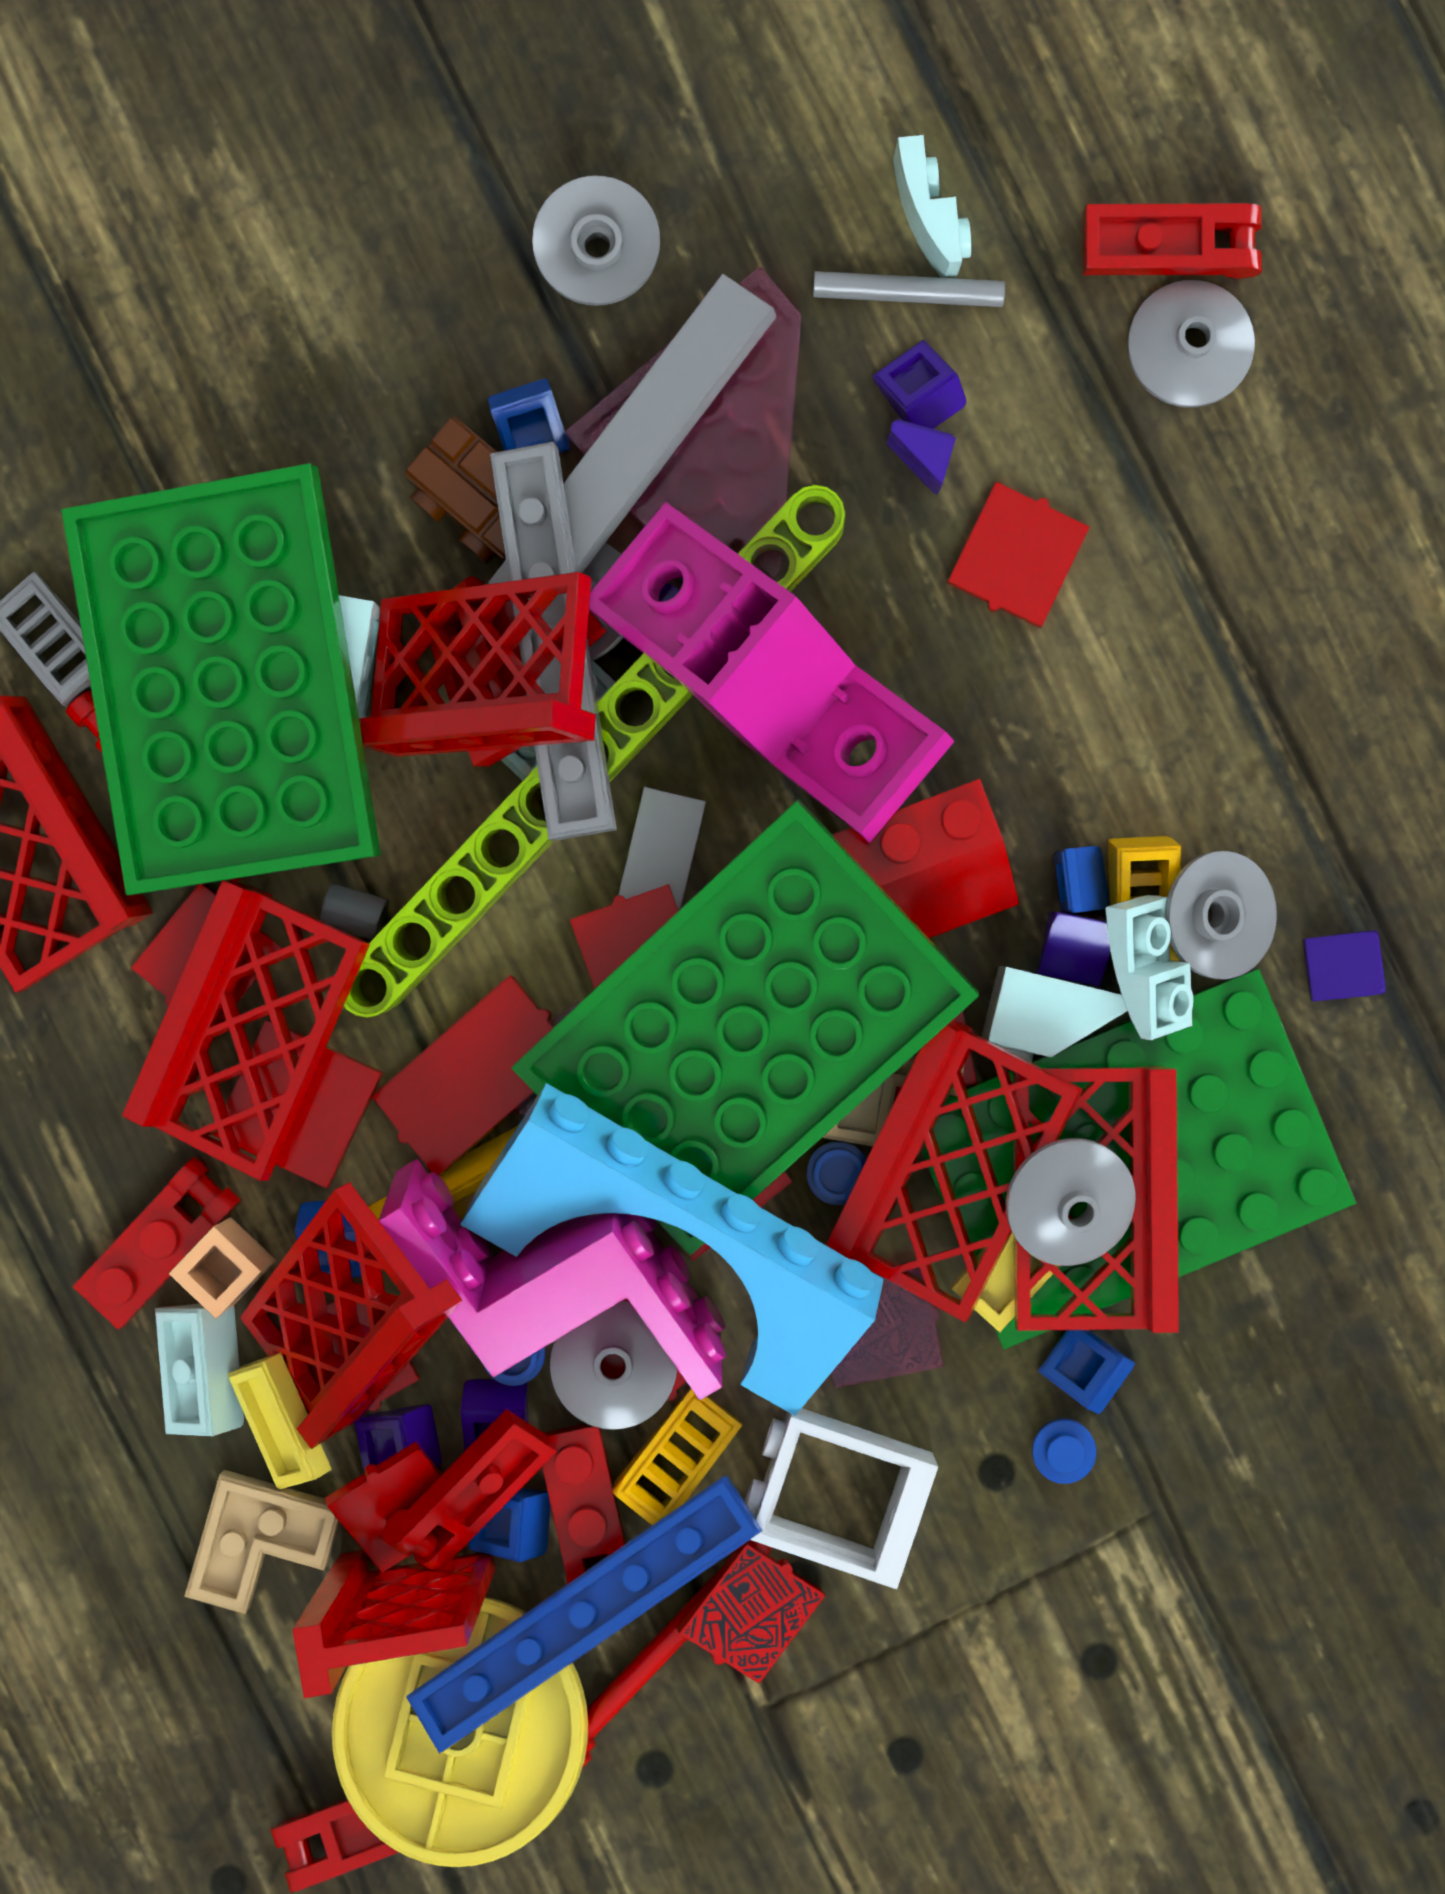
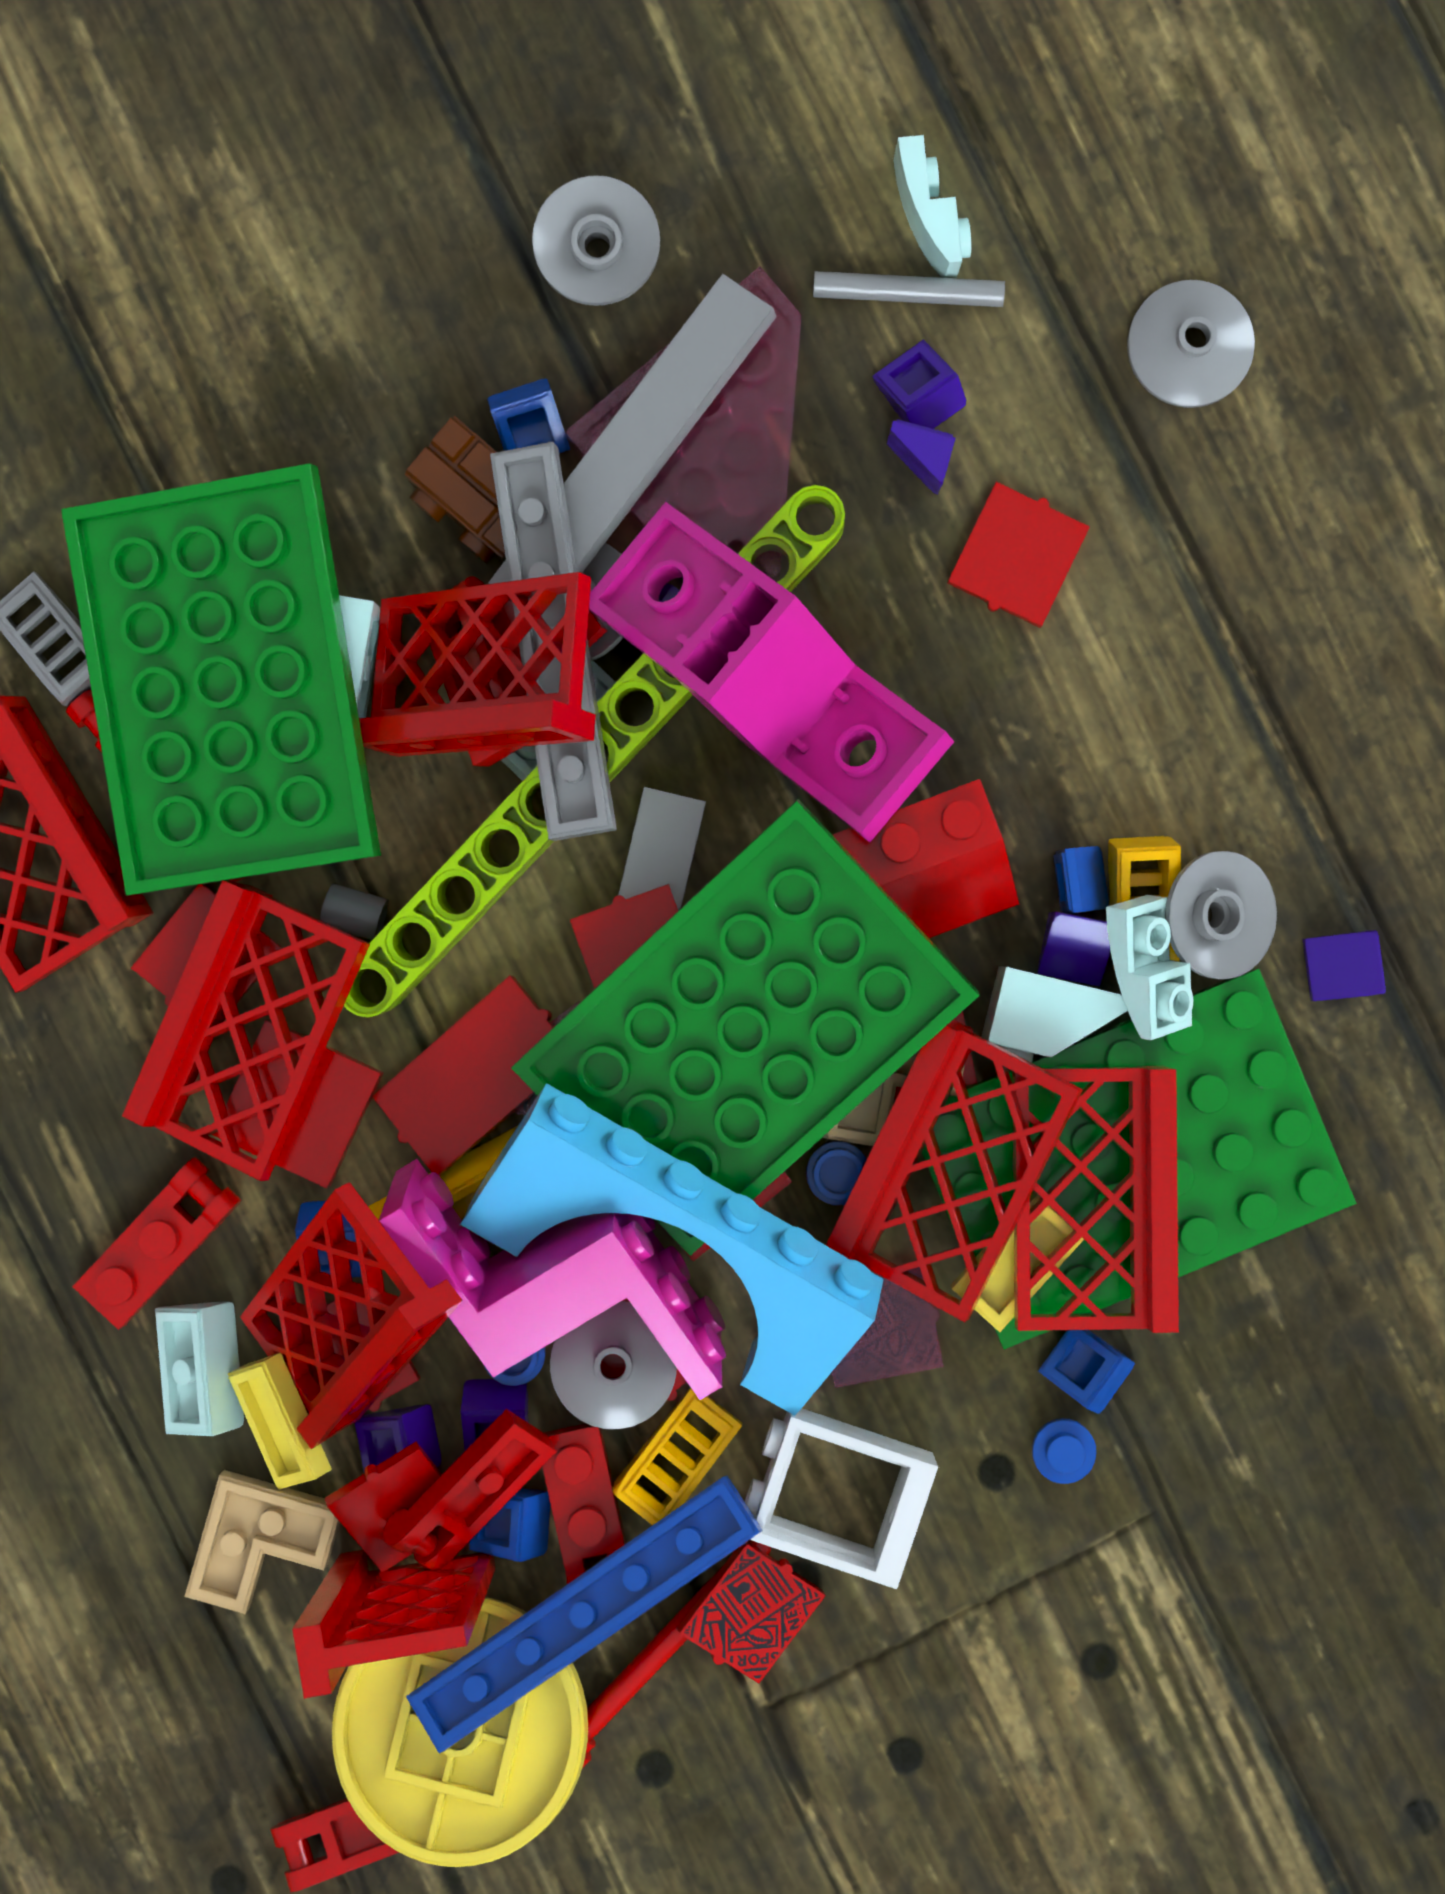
light nougat brick [169,1217,277,1319] -> none
light grey dish [1006,1138,1136,1266] -> none
red plate [1083,203,1262,279] -> none

